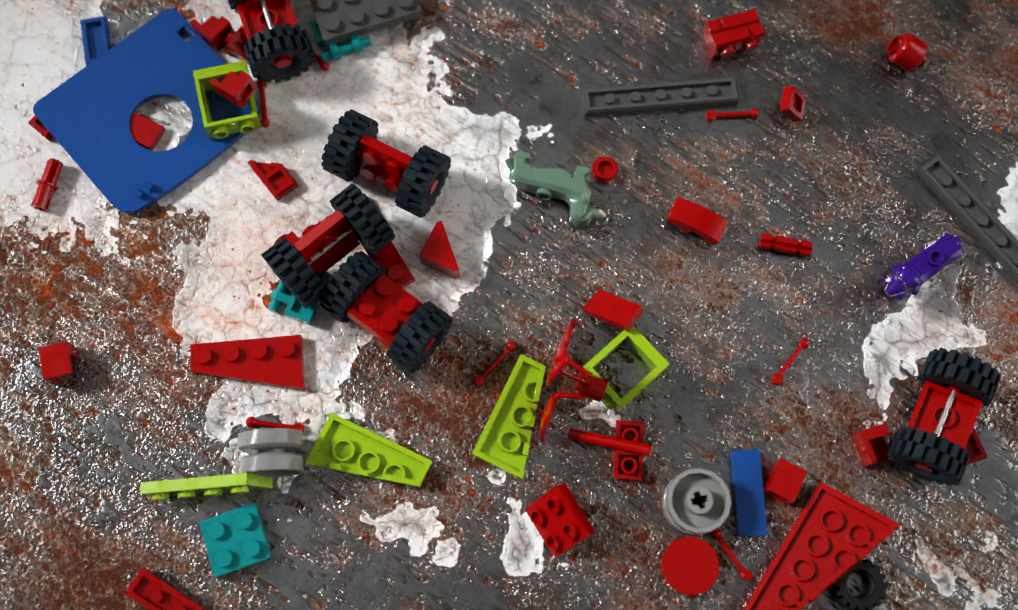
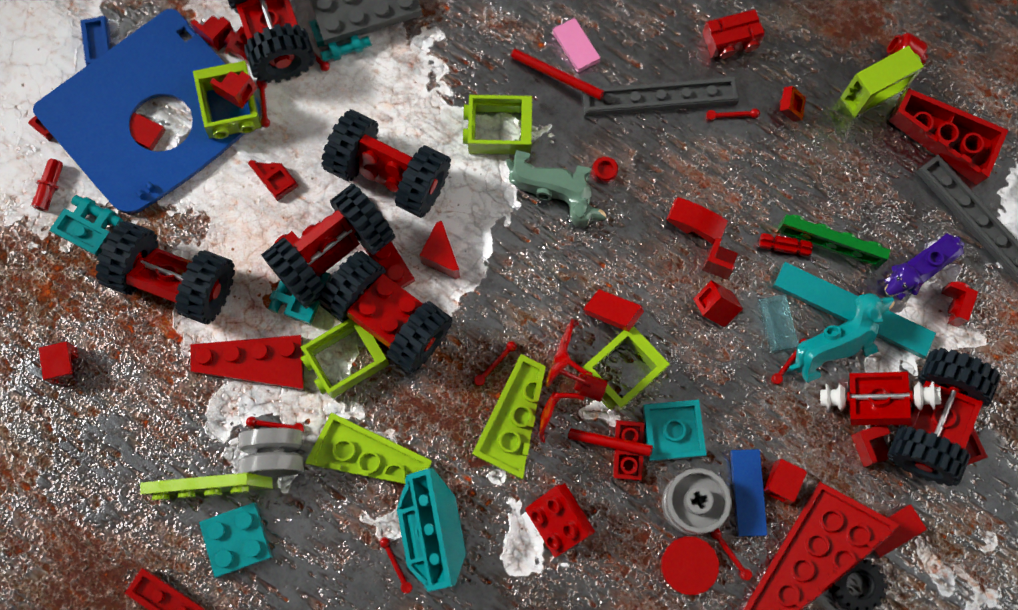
none -> teal plate [49,195,123,257]
none -> black plate [96,221,235,325]
none -> lime window [300,318,389,399]
none -> red hinge [380,537,413,594]
none -> teal wedge [397,468,466,592]
none -> lime window [463,95,532,155]
none -> red bar [511,49,605,100]
none -> bright pink tile [553,18,600,73]
none -> teal plate [642,400,707,462]
none -> red panel [693,280,743,327]
none -> red panel [702,237,738,280]
none -> clear light blue tile [757,294,798,353]
none -> teal tile [772,262,936,359]
none -> green plate [777,214,891,268]
none -> teal animal [789,293,895,383]
none -> red plate [820,372,941,426]
none -> lime window [840,46,924,118]
none -> red tile [872,504,927,559]
none -> red wedge [889,88,1009,185]
none -> red bracket [941,281,979,327]

